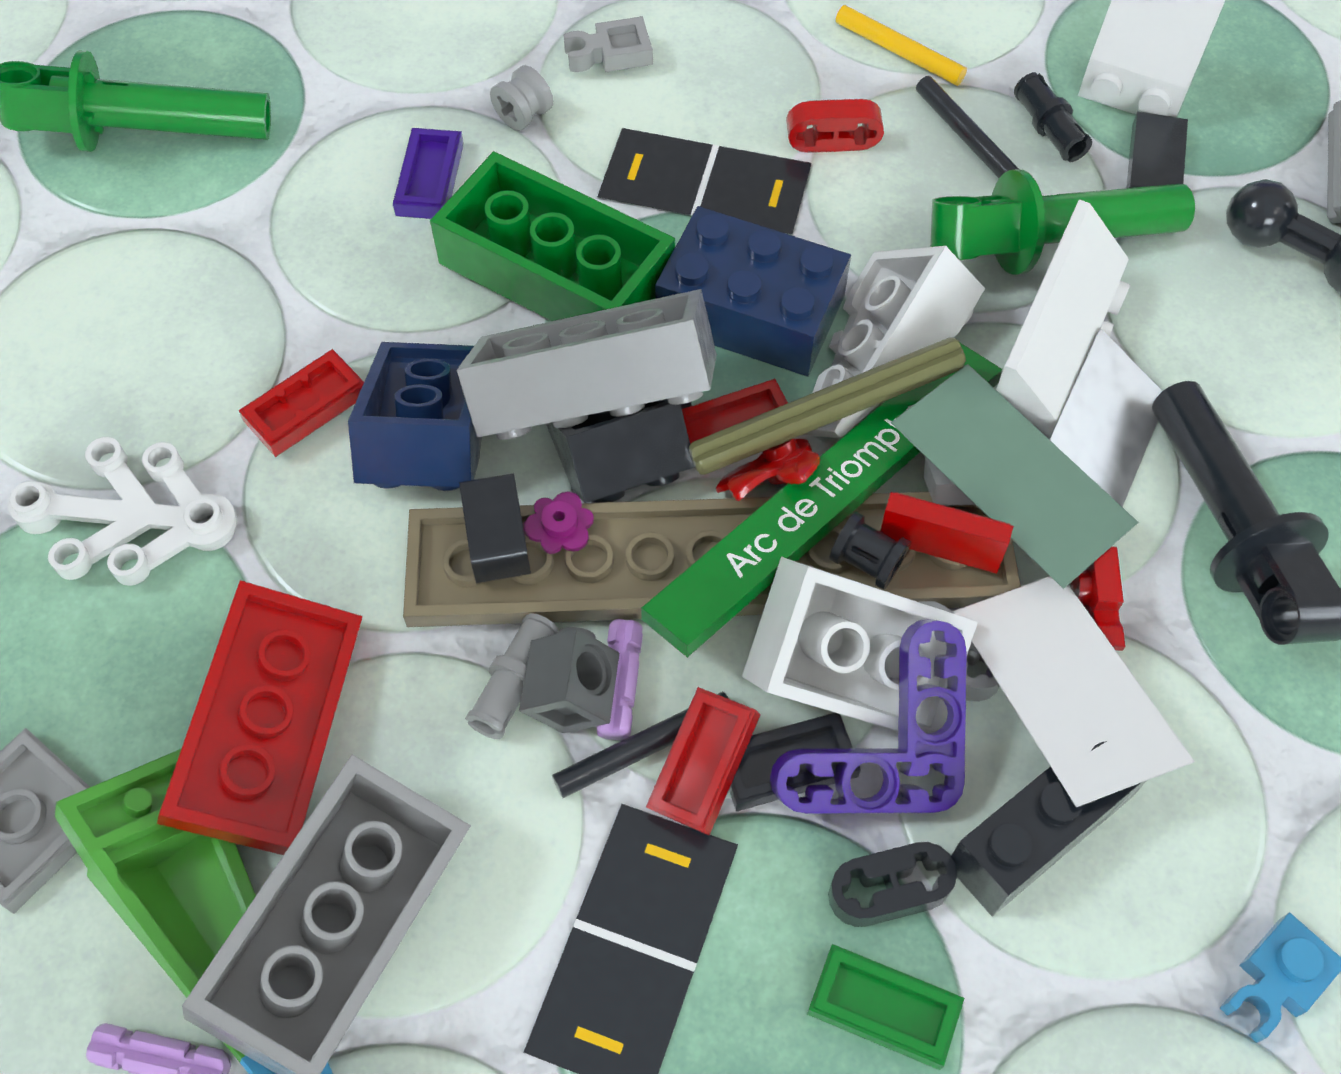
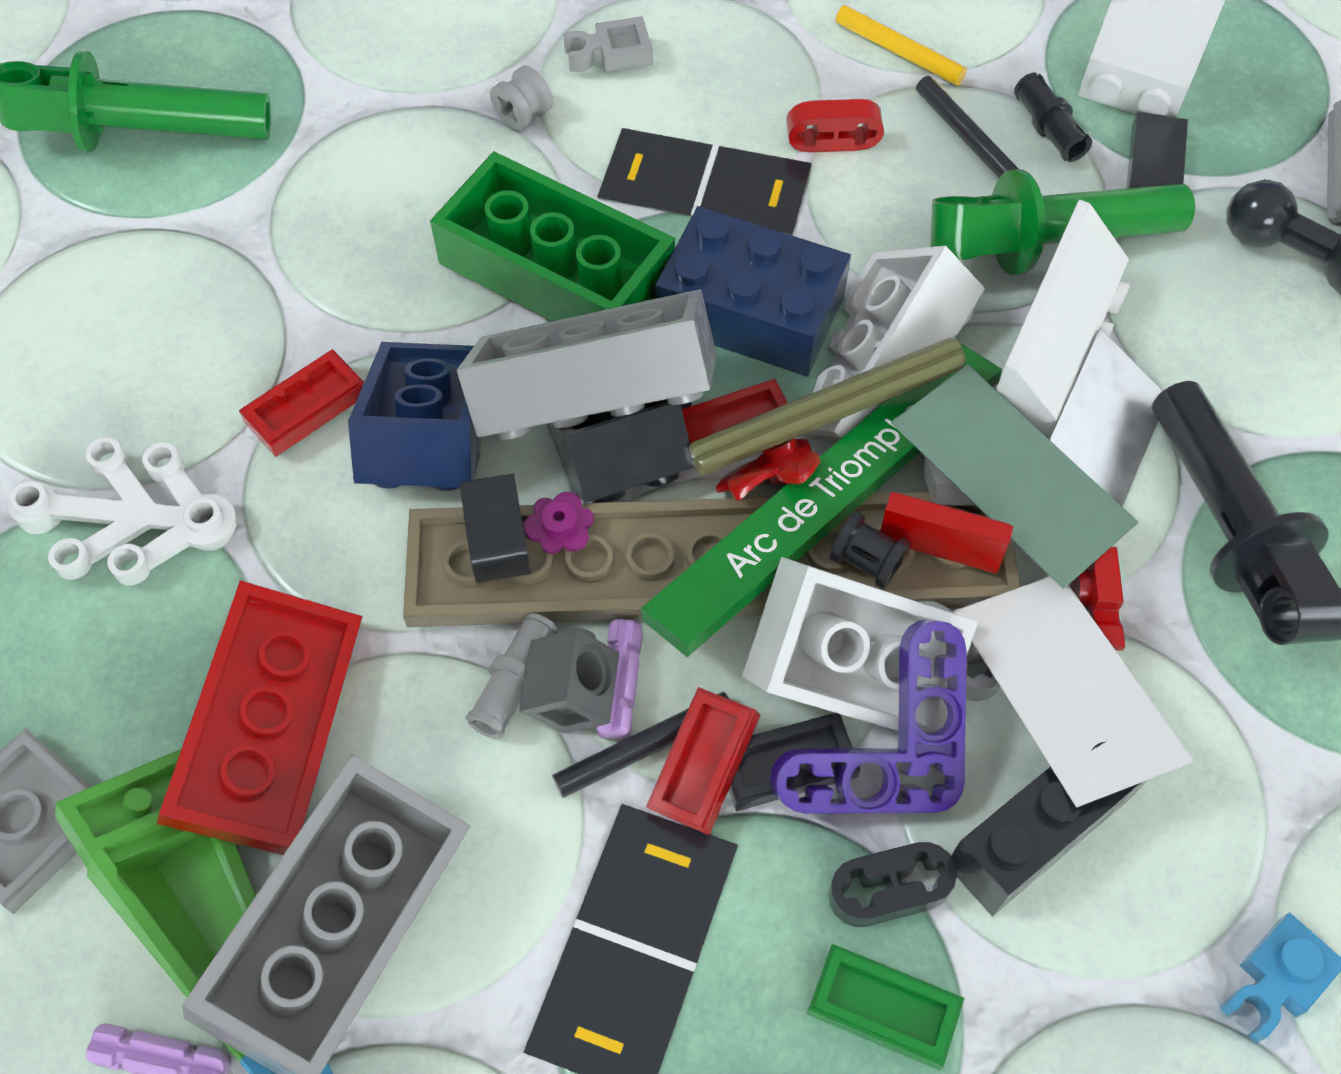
dark purple tile [393,128,464,219] -> none

